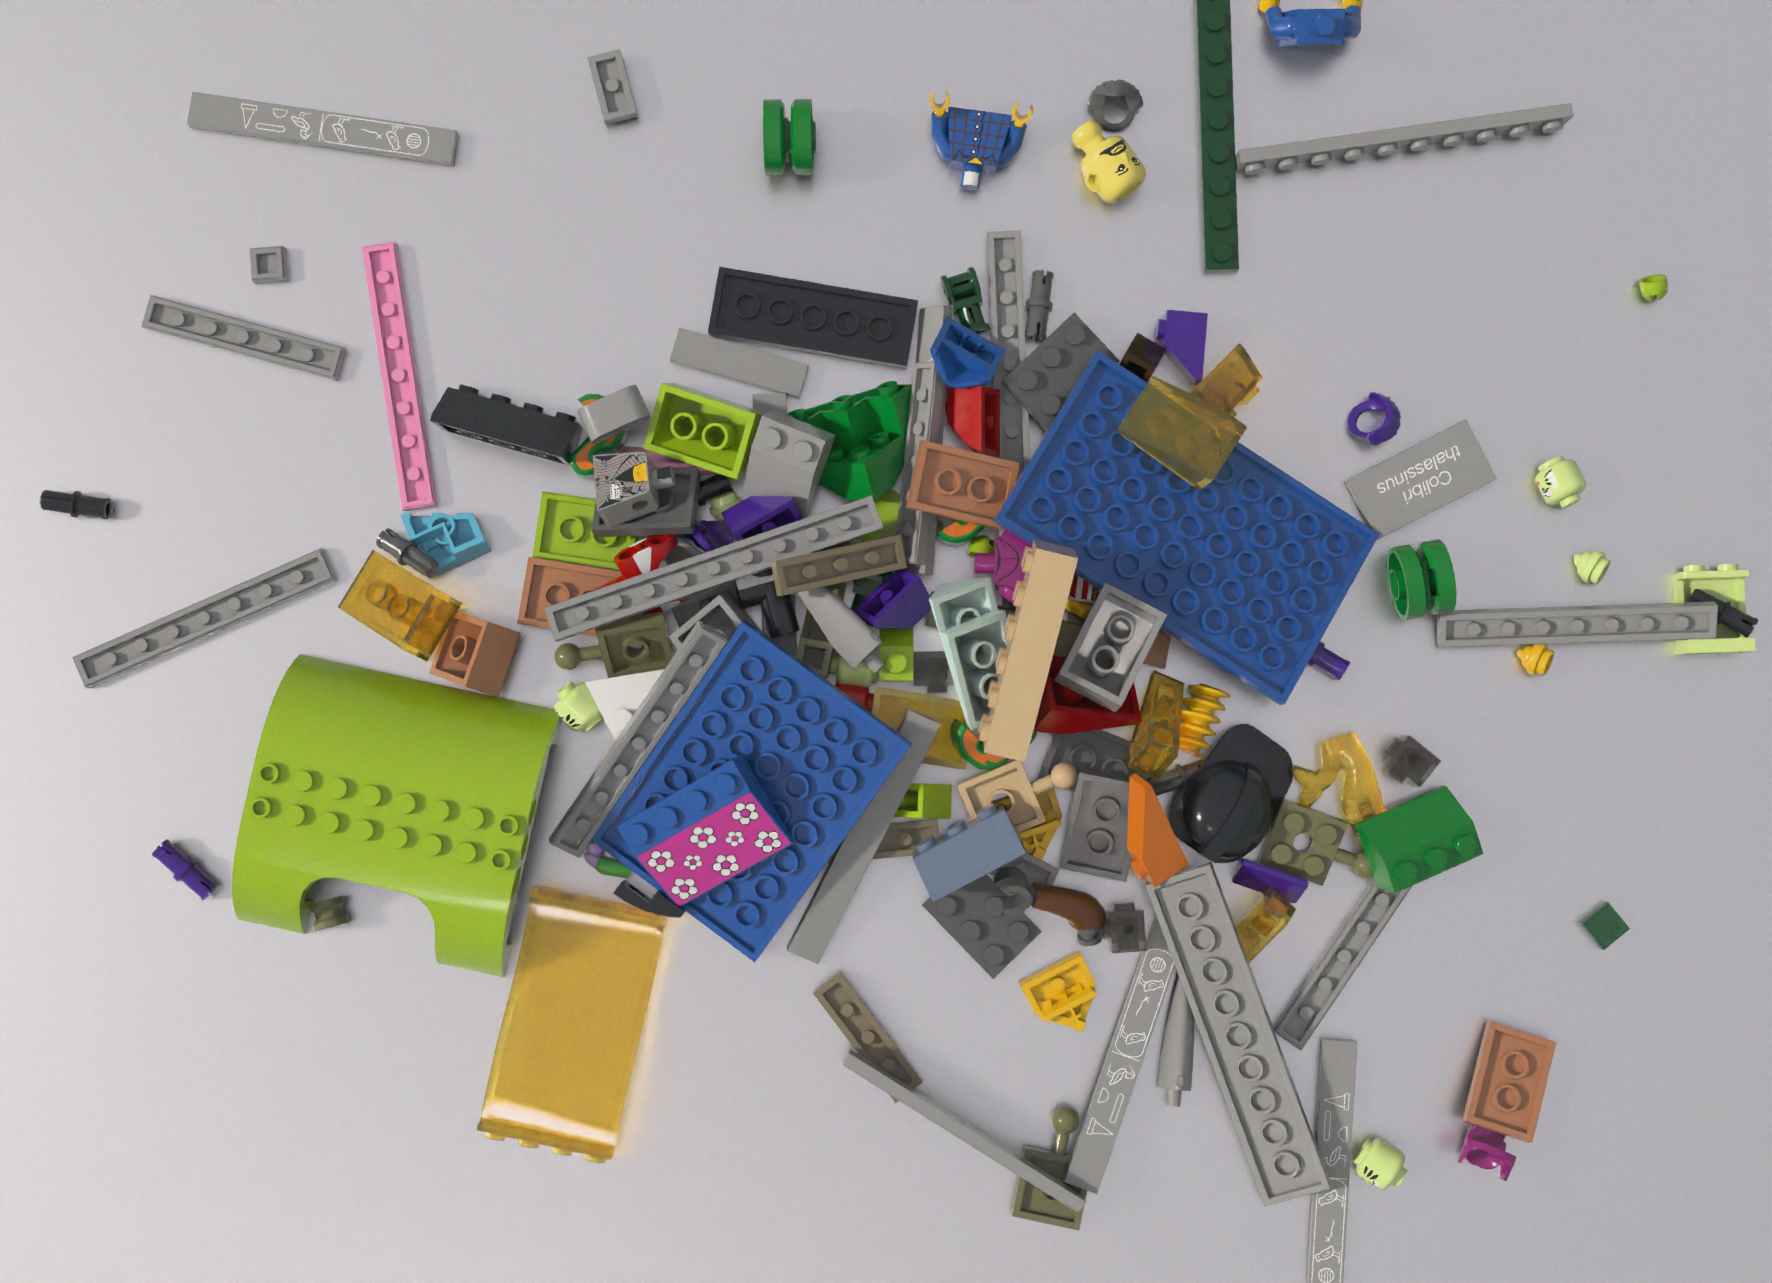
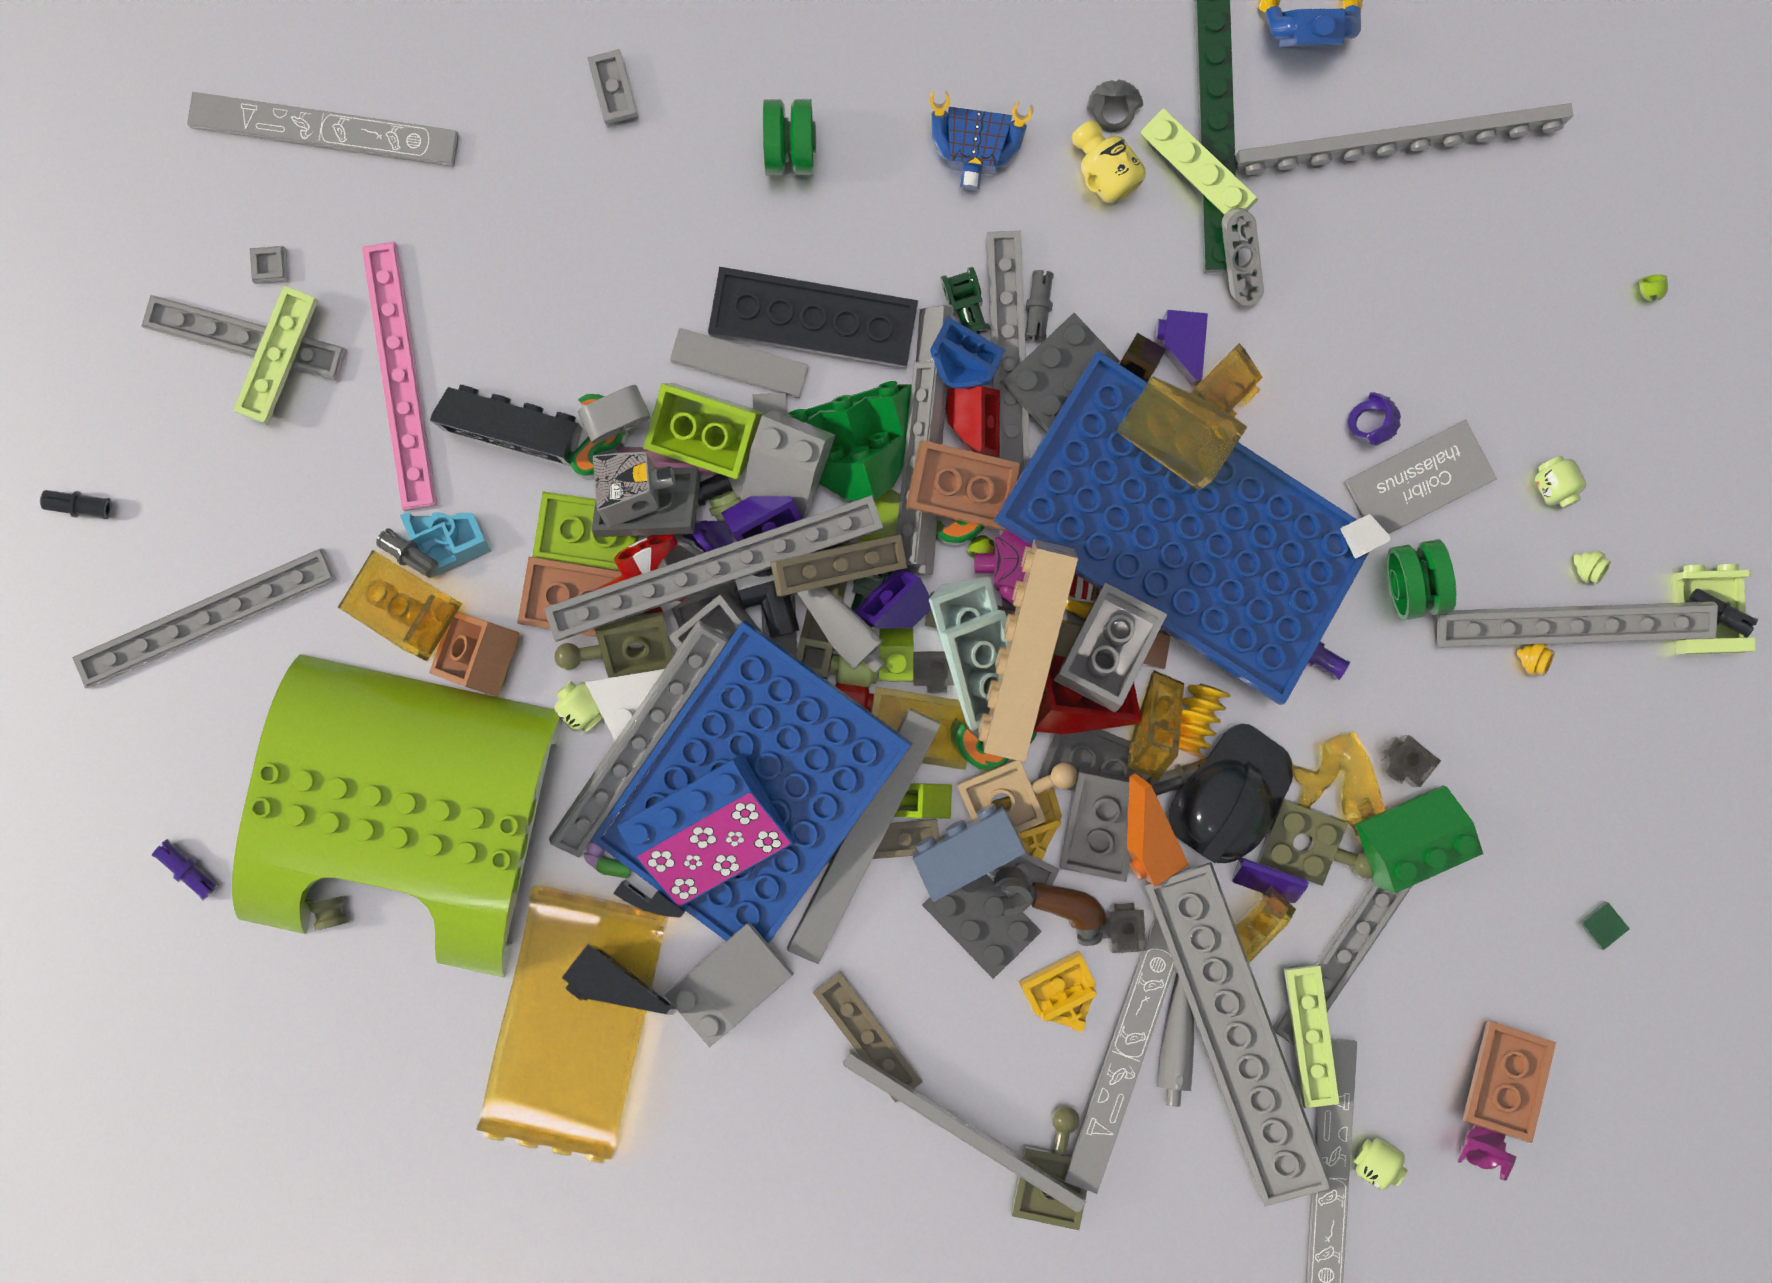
none -> yellowish green plate [233,285,318,425]
none -> black slope [562,944,677,1015]
none -> light grey slope [664,922,794,1048]
none -> yellowish green plate [1140,108,1258,222]
none -> light grey beam [1222,207,1264,306]
none -> yellowish green plate [1284,965,1340,1108]
none -> white slope [1340,514,1392,559]

